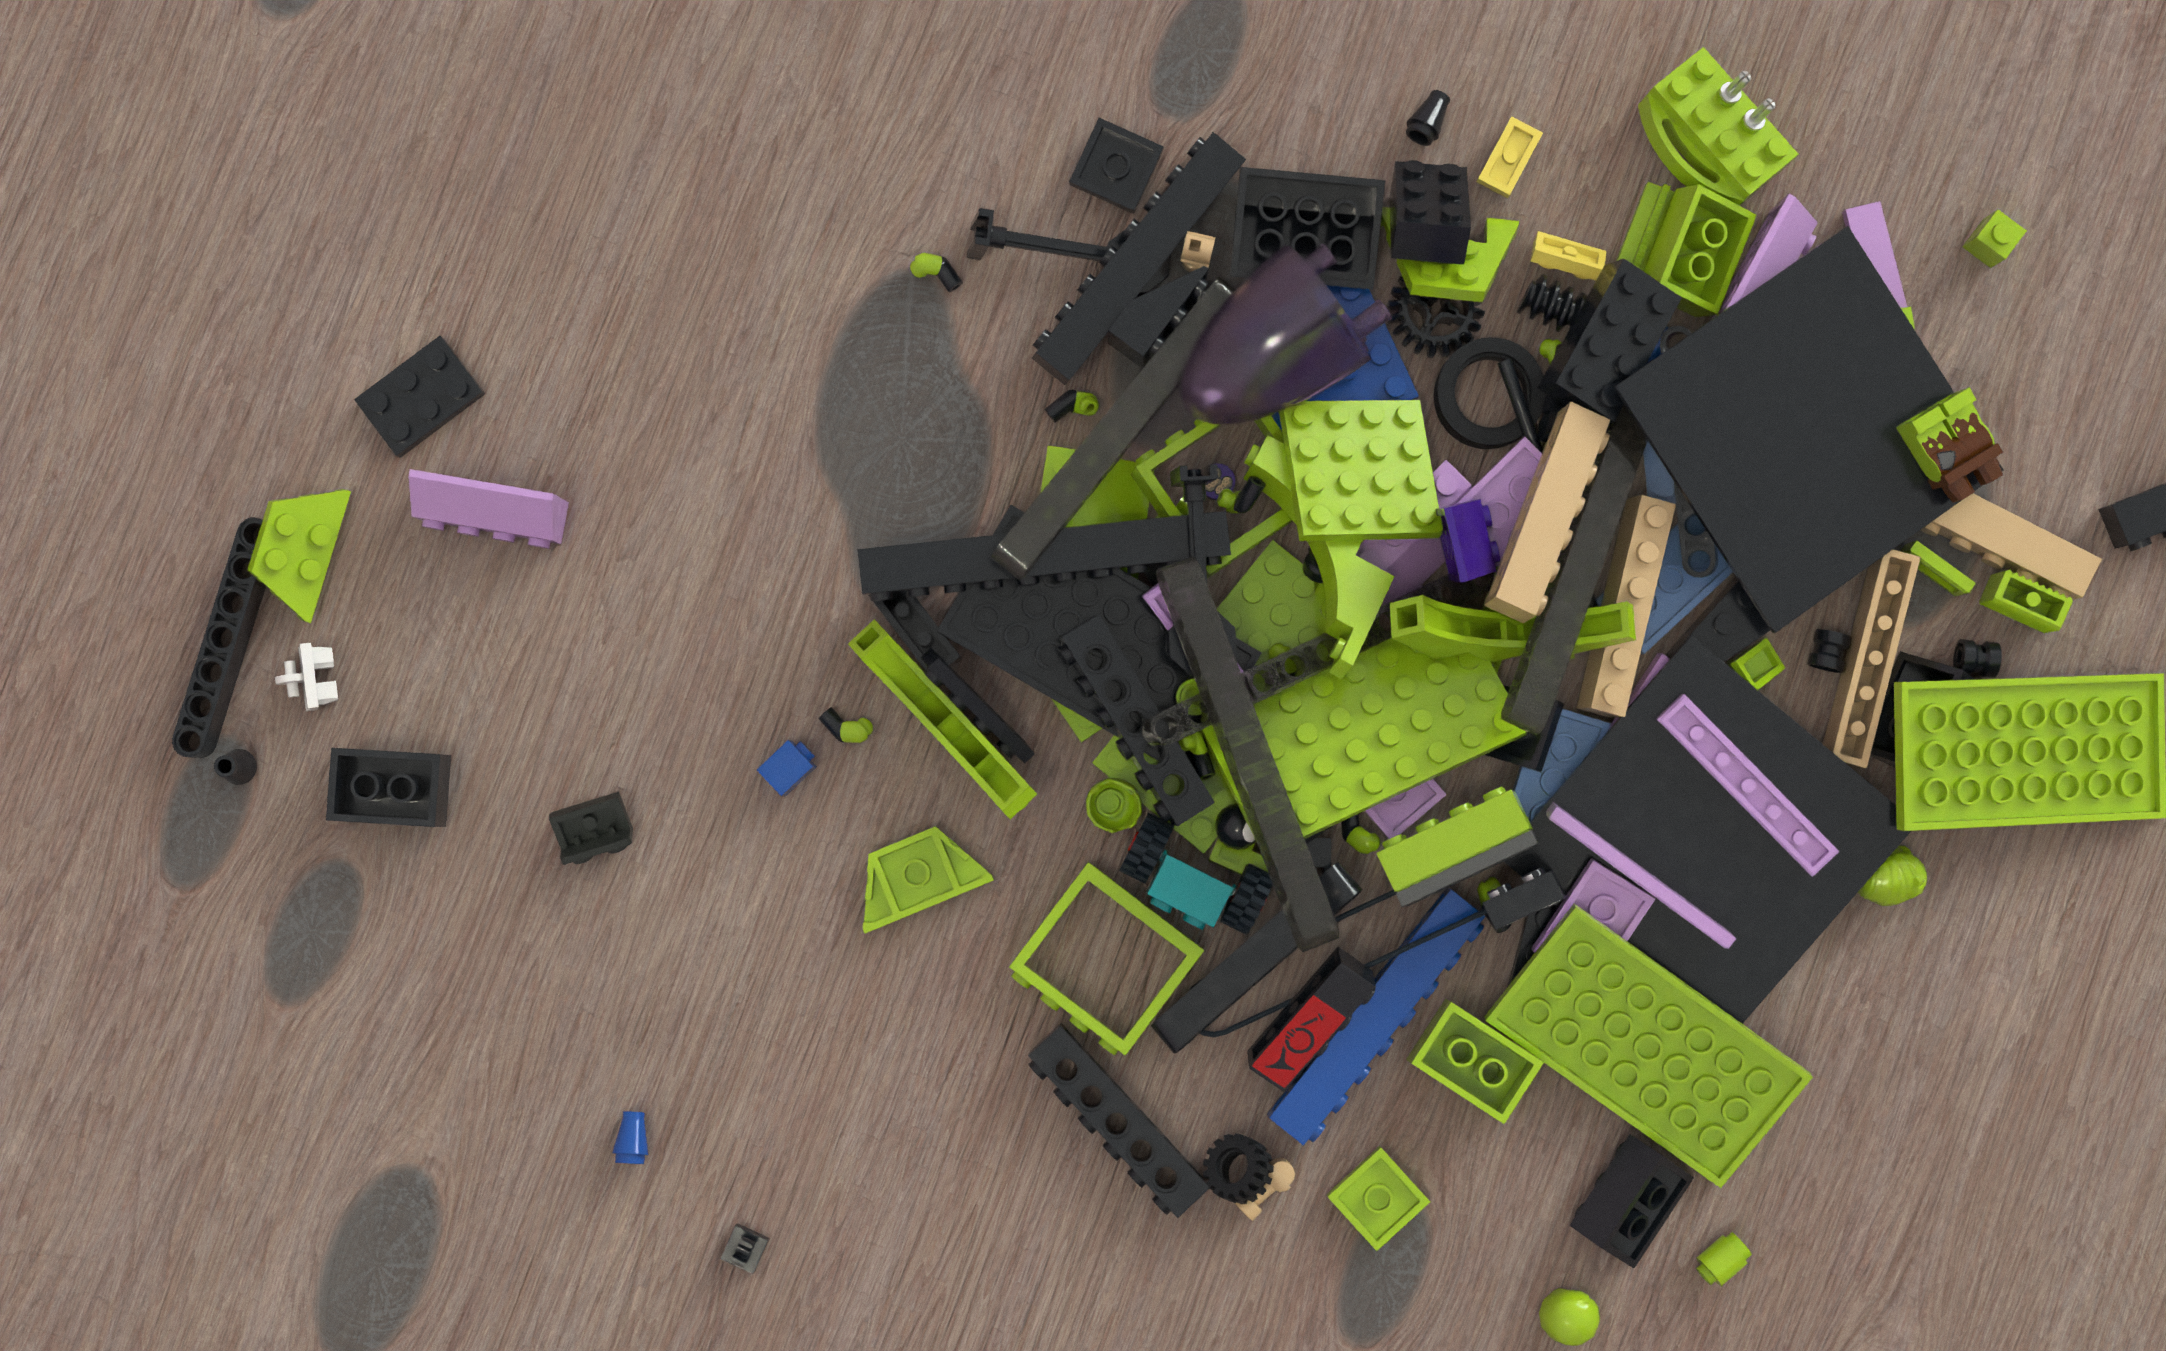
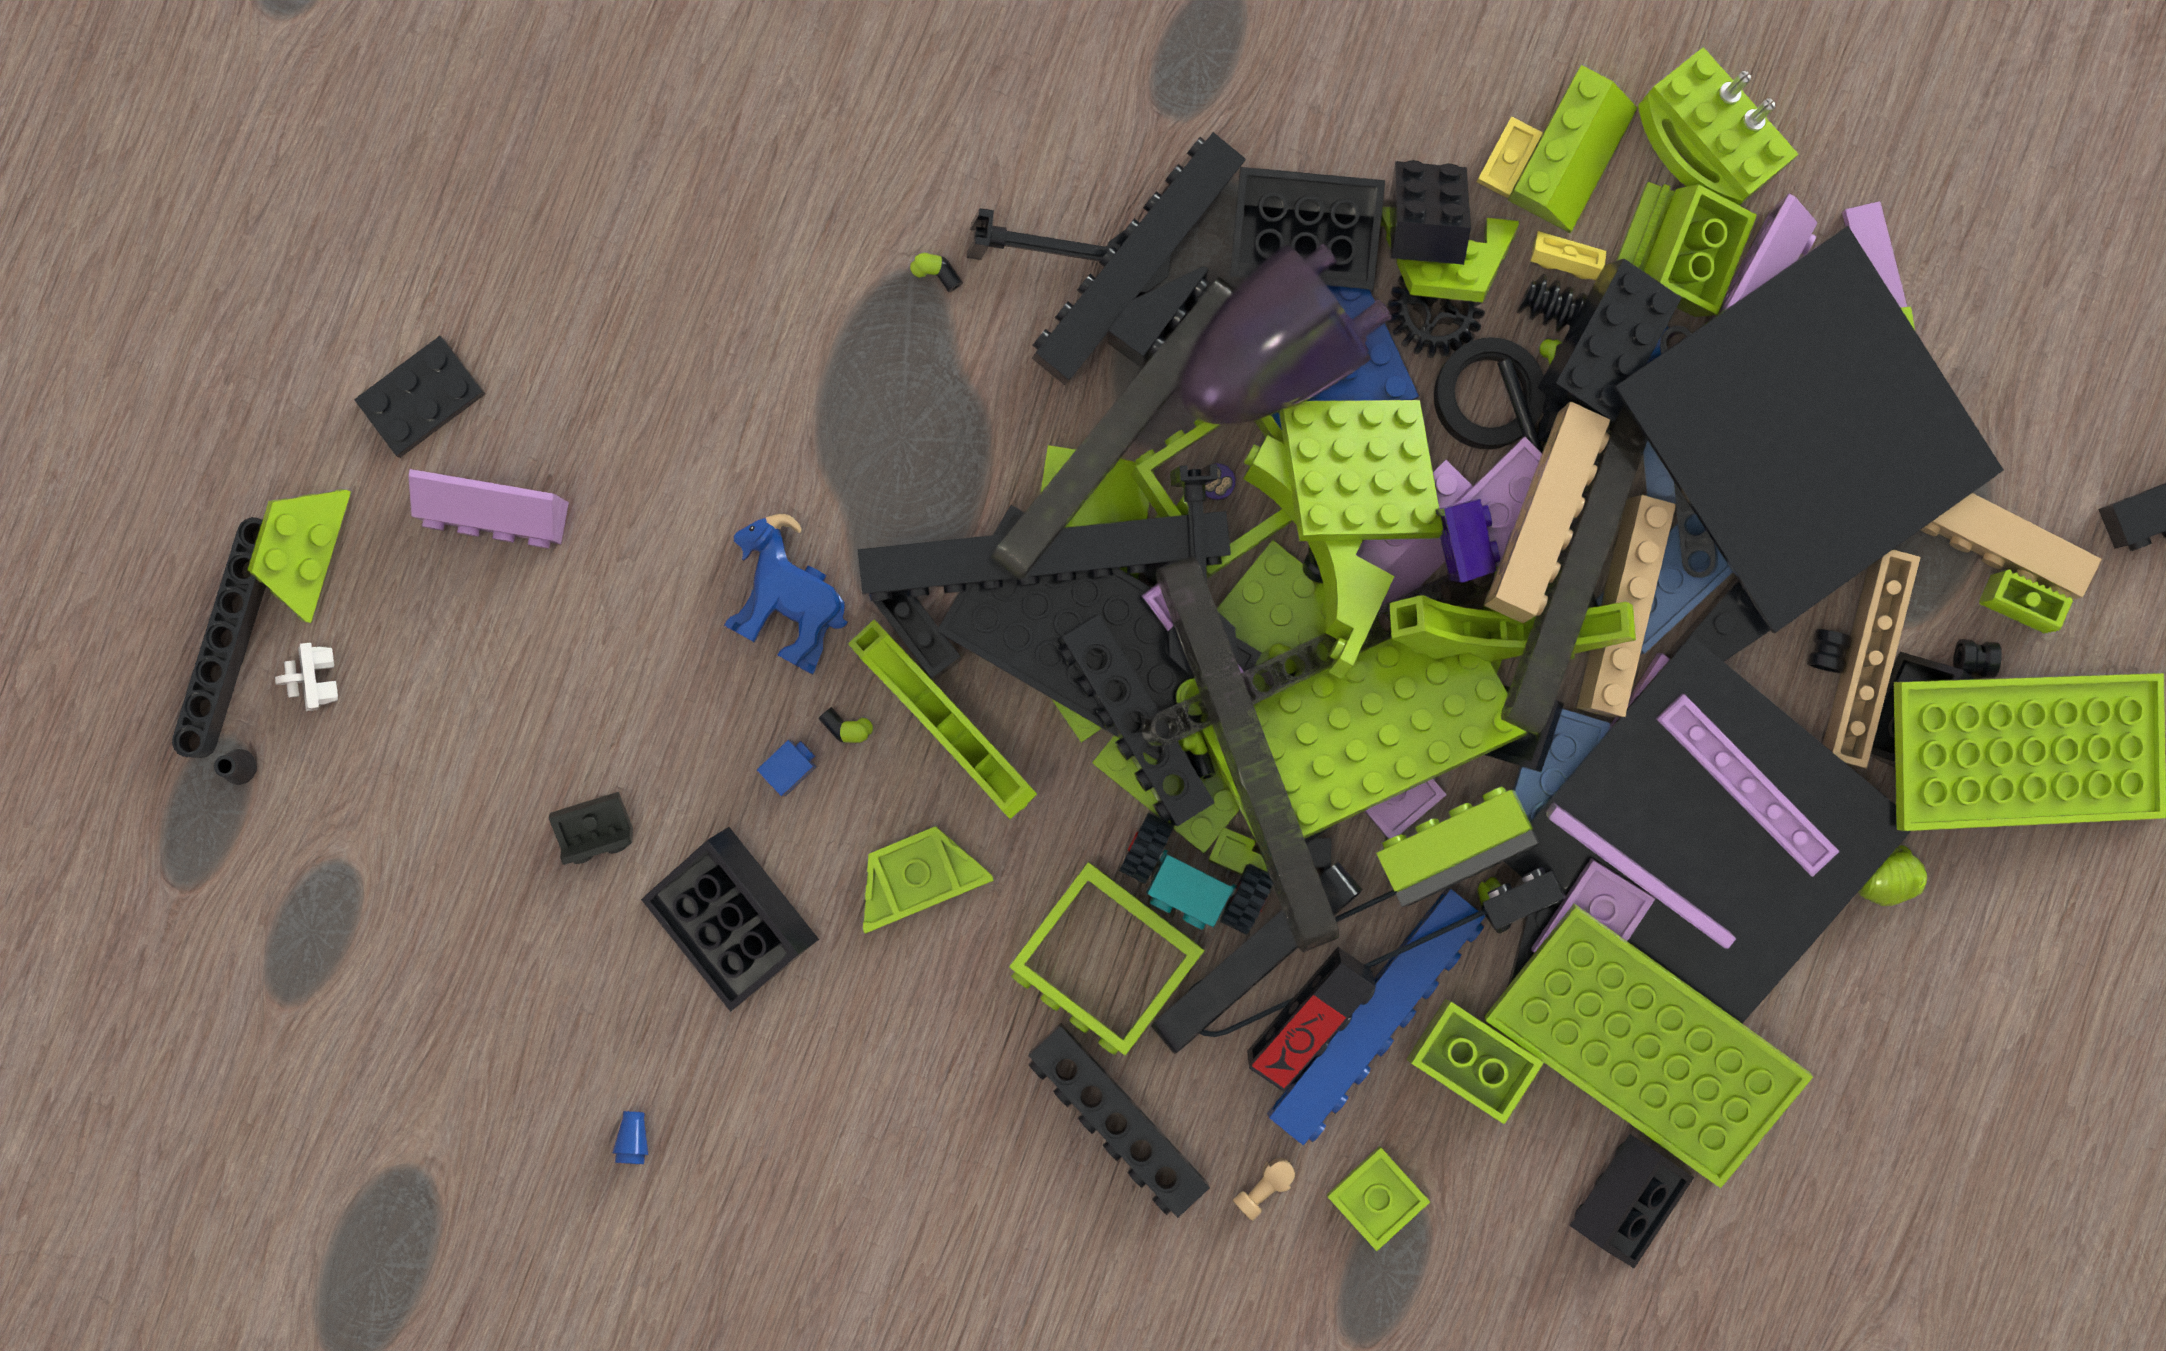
black brick [326,748,451,827] -> none
tile [720,1223,770,1274] -> none
black plate [921,648,1035,764] -> none
arm [1044,389,1099,423] -> none
black plate [1069,118,1164,214] -> none
lime hair [1086,778,1142,833] -> none
tan leg [1180,231,1216,273] -> none
black tyre [1203,1133,1274,1204] -> none
black piece [1215,804,1256,850] -> none
black arm [1217,476,1266,514] -> none
lime arm [1341,814,1380,854] -> none
black cone [1406,90,1450,146] -> none
lime hair [1539,1288,1600,1346] -> none
lime brick [1696,1232,1752,1287] -> none
lime slope [1725,638,1785,690] -> none
hips [1896,387,2003,503] -> none
lime tile [1900,540,1976,596] -> none
lime brick [1962,209,2027,268] -> none
none -> black slope [641,827,819,1012]
none -> blue animal [724,514,848,675]
none -> lime slope [1508,65,1637,233]

